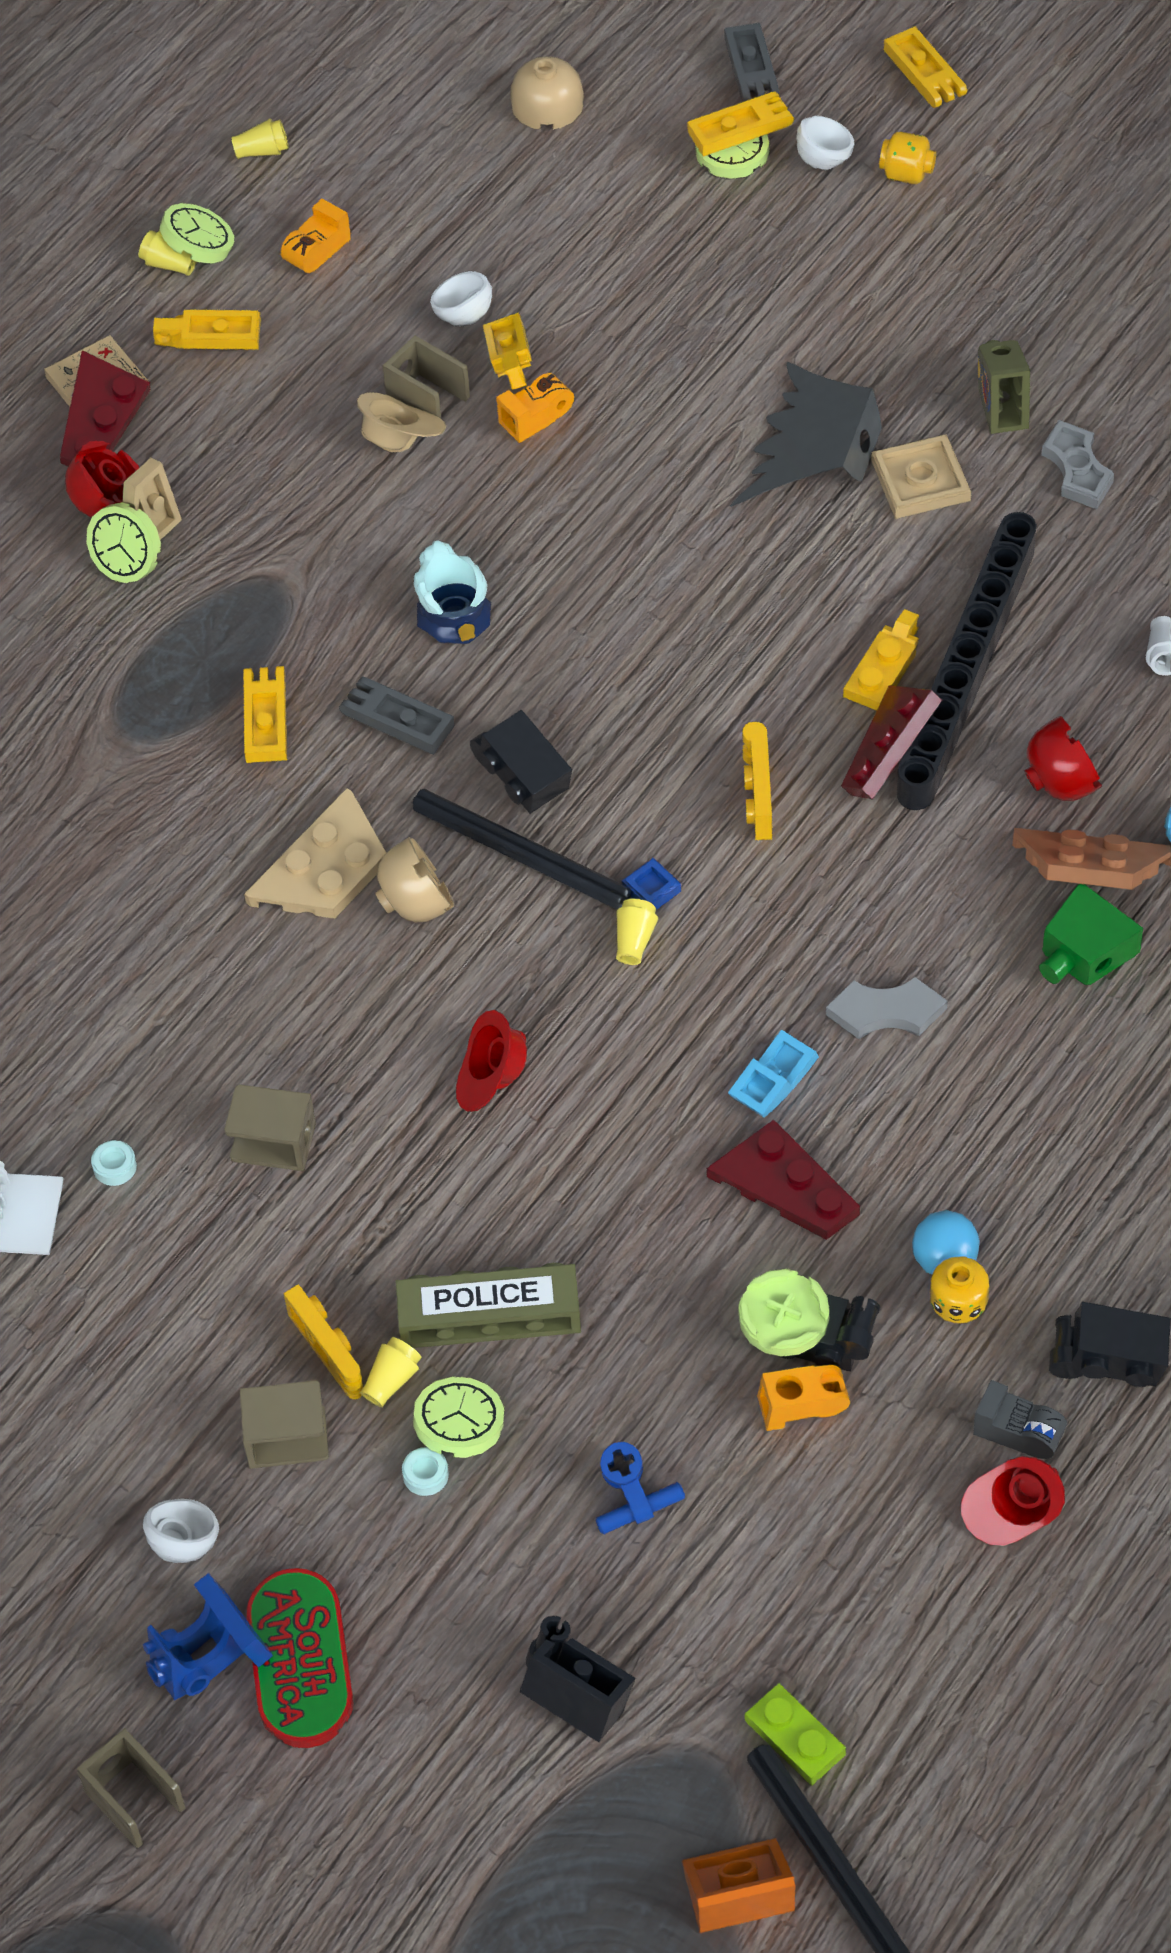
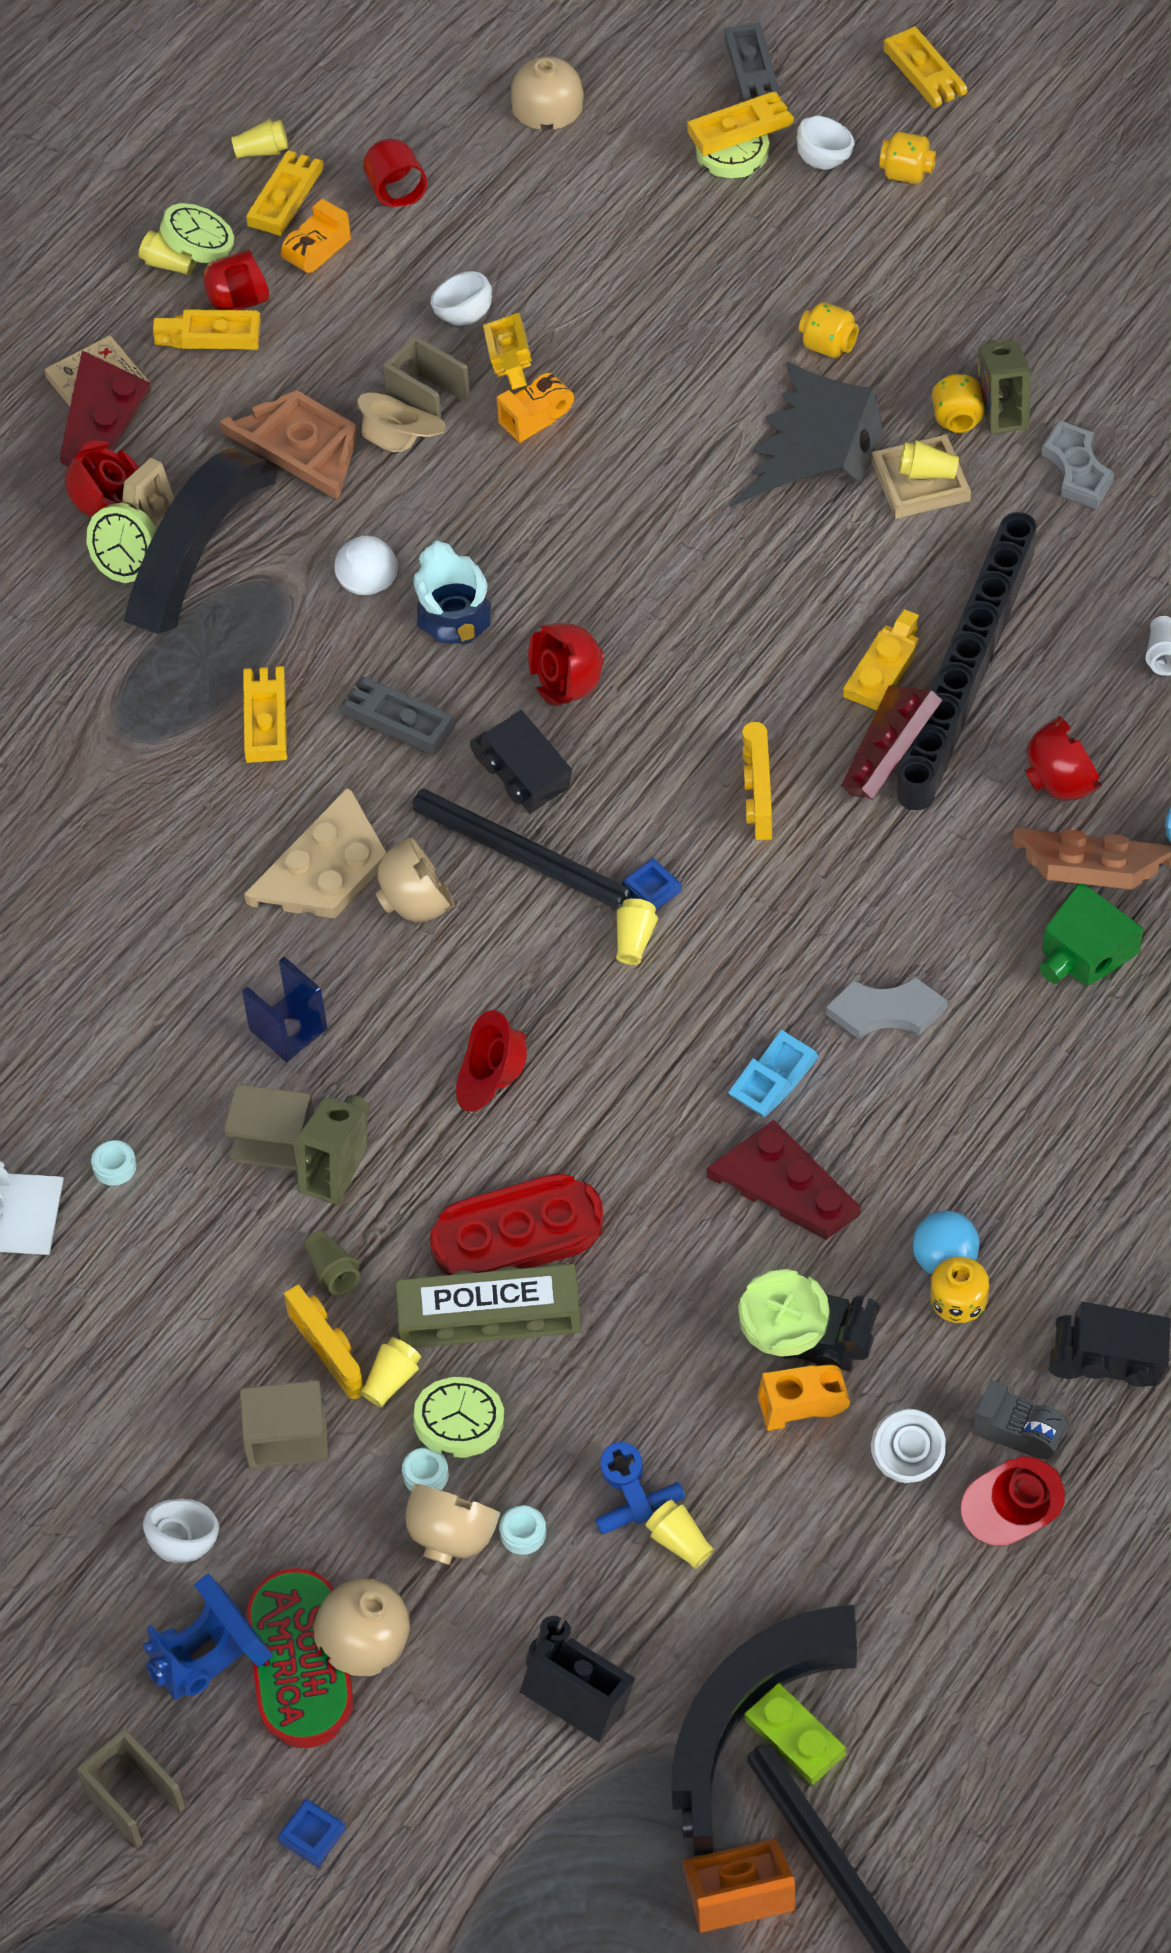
none -> black arch [124,447,278,634]
none -> red helmet [203,249,269,310]
none -> nougat wing [220,390,358,500]
none -> clear blue piece [242,957,328,1062]
none -> yellow hinge [246,150,324,236]
none -> blue tile [277,1798,346,1867]
none -> olive torso [297,1095,369,1205]
none -> olive cone [304,1231,360,1295]
none -> tan cylinder [313,1579,410,1676]
none -> white piece [334,536,398,595]
none -> red helmet [363,138,427,207]
none -> tan cylinder [405,1484,500,1565]
none -> red tile [430,1174,604,1275]
none -> light aqua tile [499,1505,546,1555]
none -> red cylinder [528,622,604,706]
none -> light yellow cone [646,1499,714,1569]
none -> black arch [672,1605,857,1855]
none -> yellow head [799,302,859,359]
none -> white piece [871,1408,946,1483]
none -> light yellow cone [898,440,959,480]
none -> yellow head [931,374,985,433]

